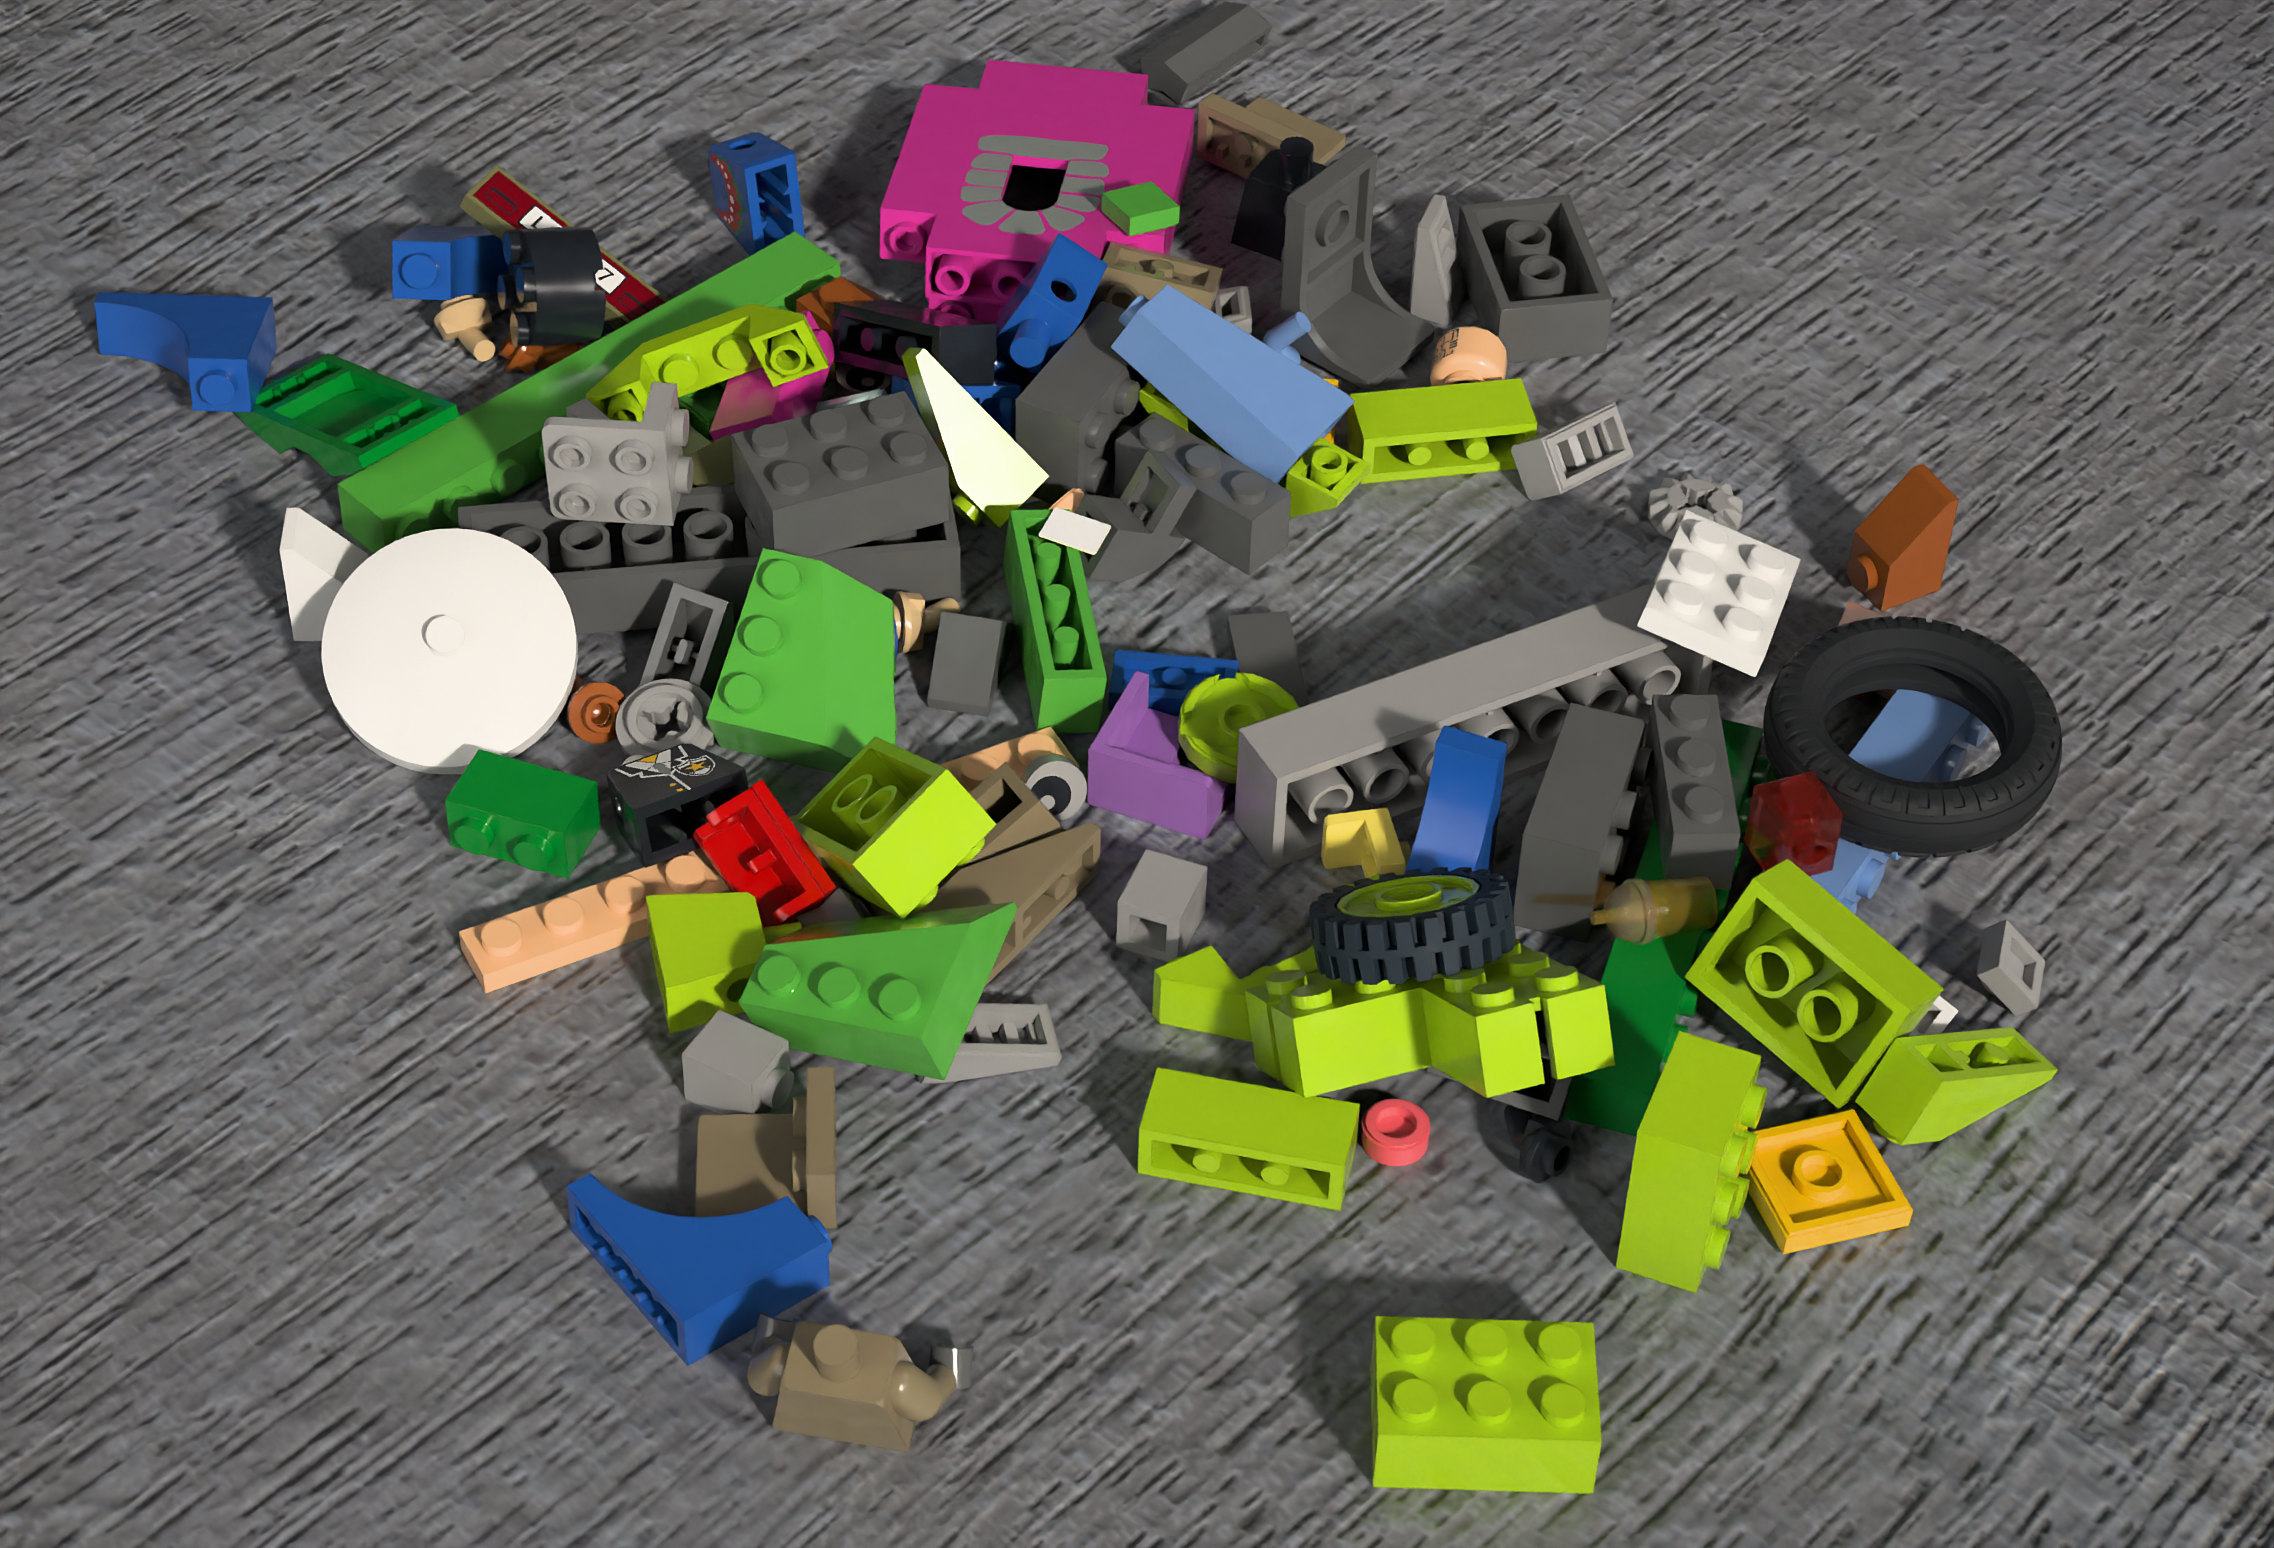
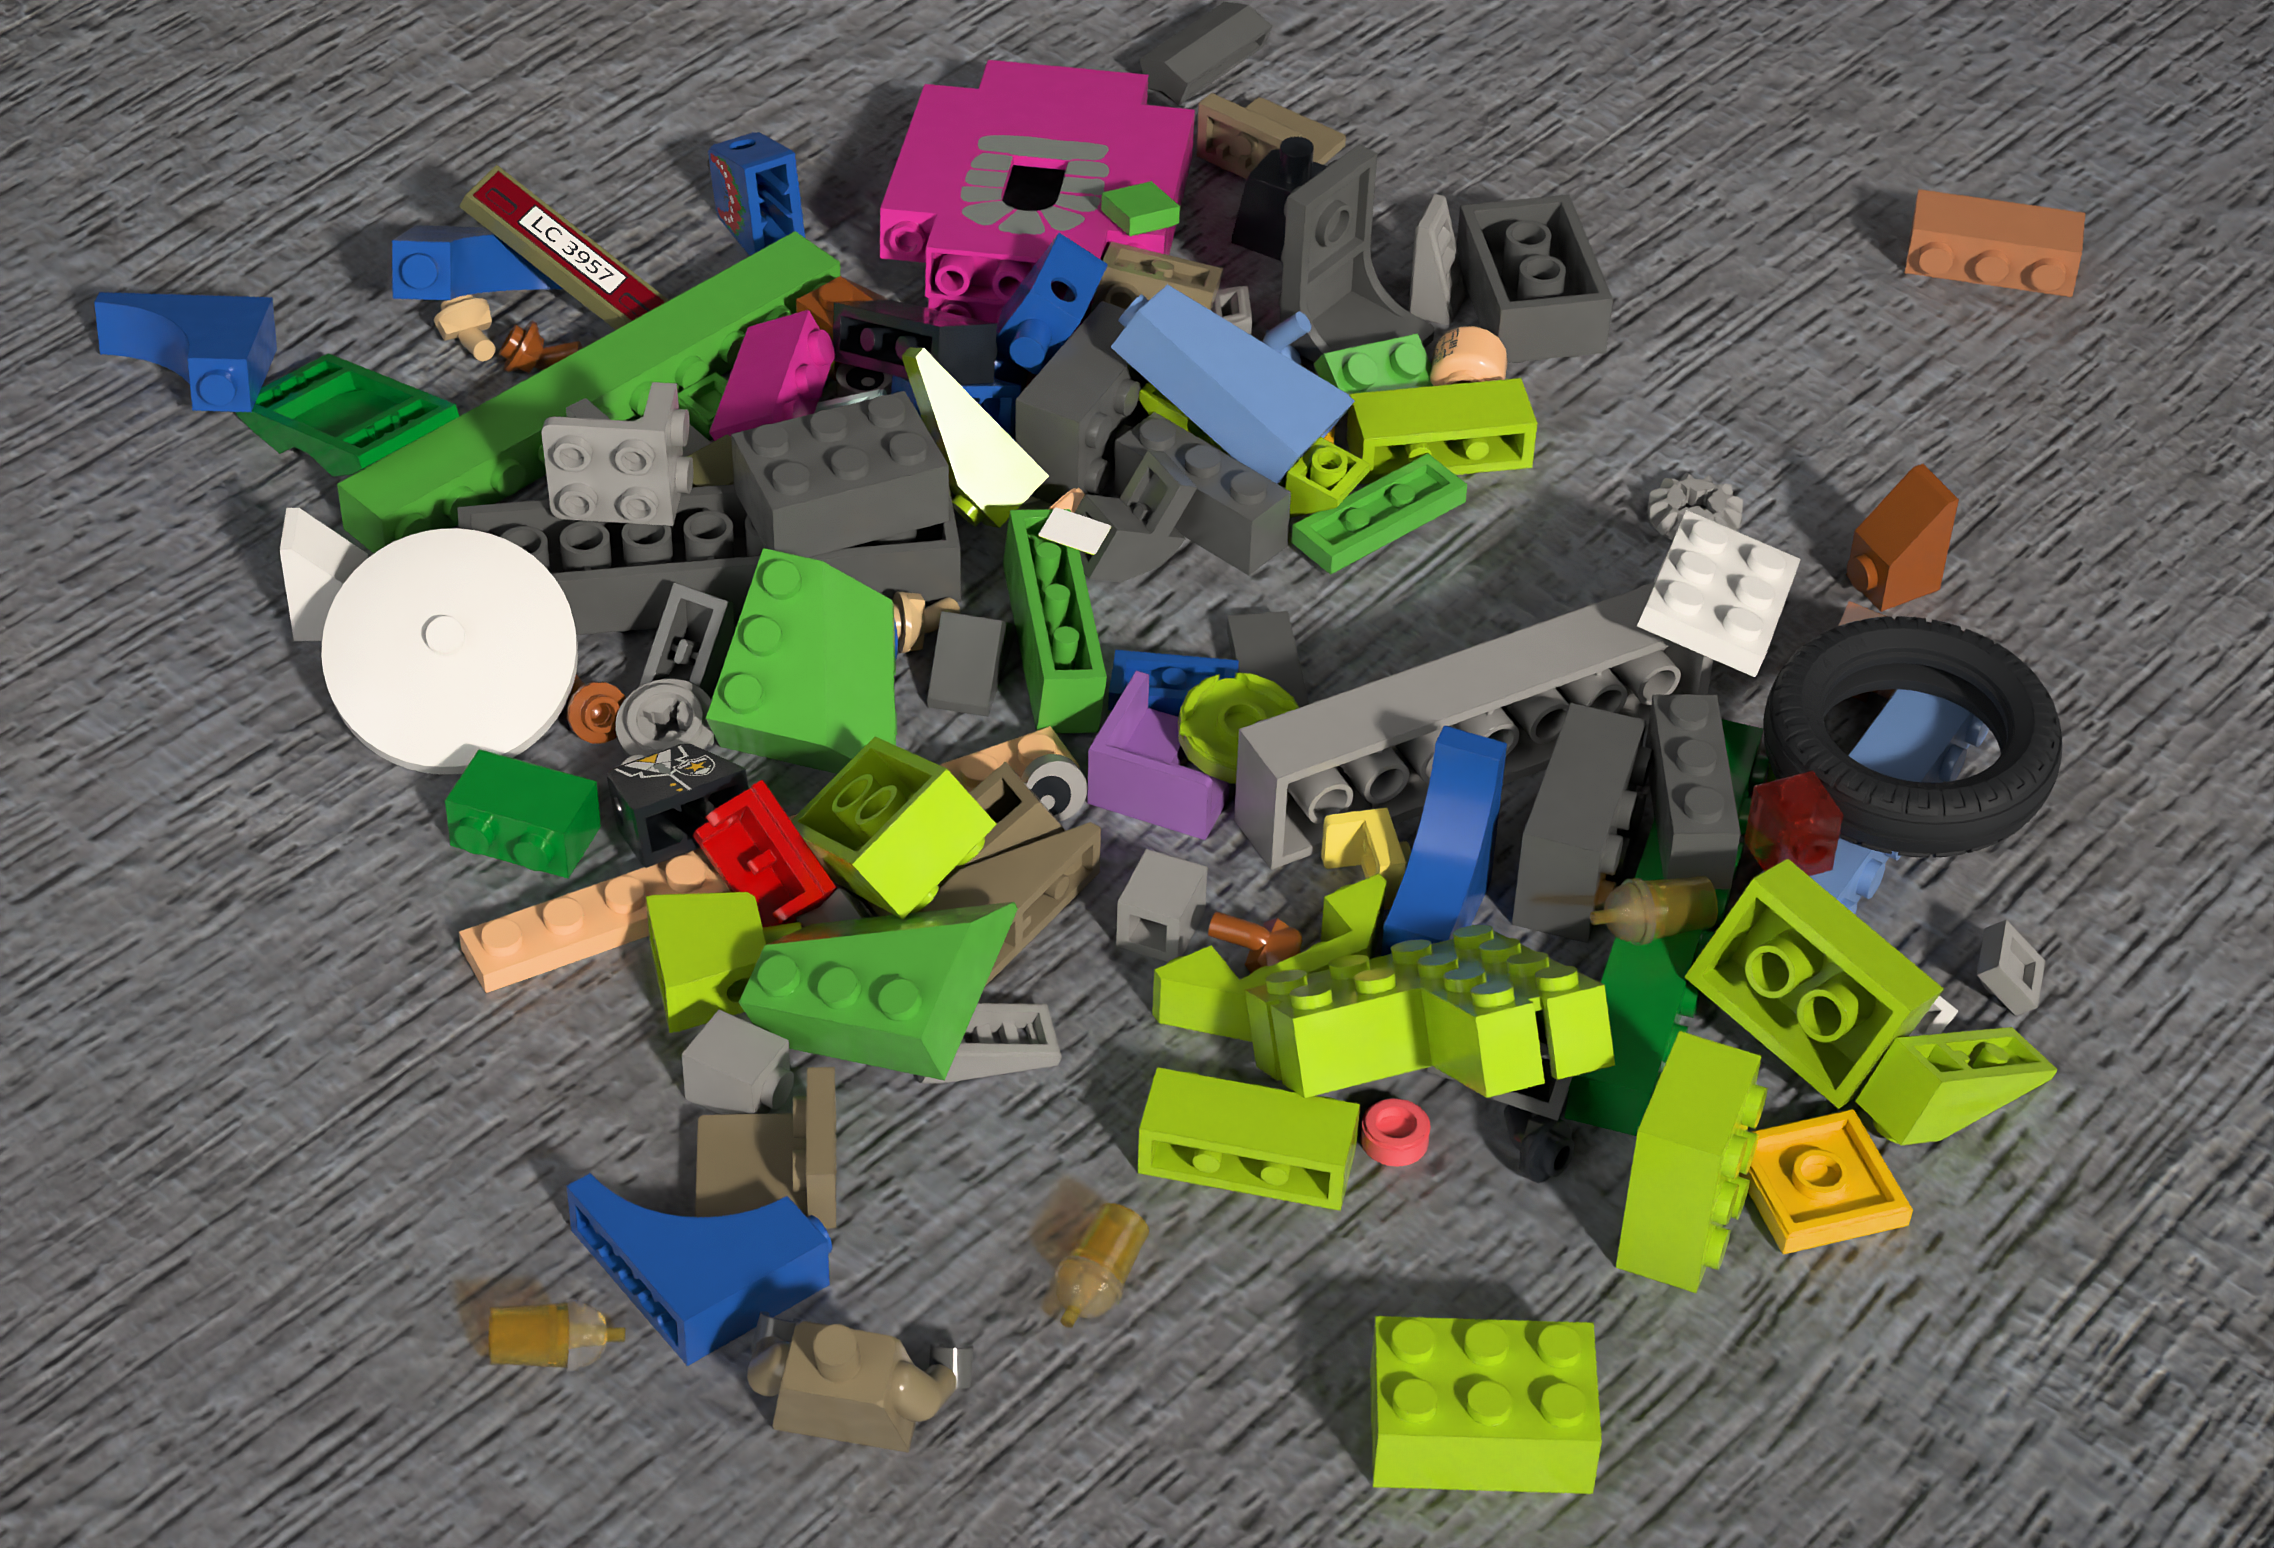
black brick [497,226,606,347] -> none
lime slope [586,303,828,422] -> none
black wheel [1309,867,1516,985] -> none
light grey slope [1511,402,1634,500] -> none
none -> clear yellow piece [489,1299,625,1372]
none -> piece [1055,1203,1150,1328]
none -> dark orange plate [1208,911,1303,974]
none -> bright green plate [1292,454,1467,575]
none -> bright green plate [1314,334,1433,413]
none -> nougat brick [1905,189,2086,297]

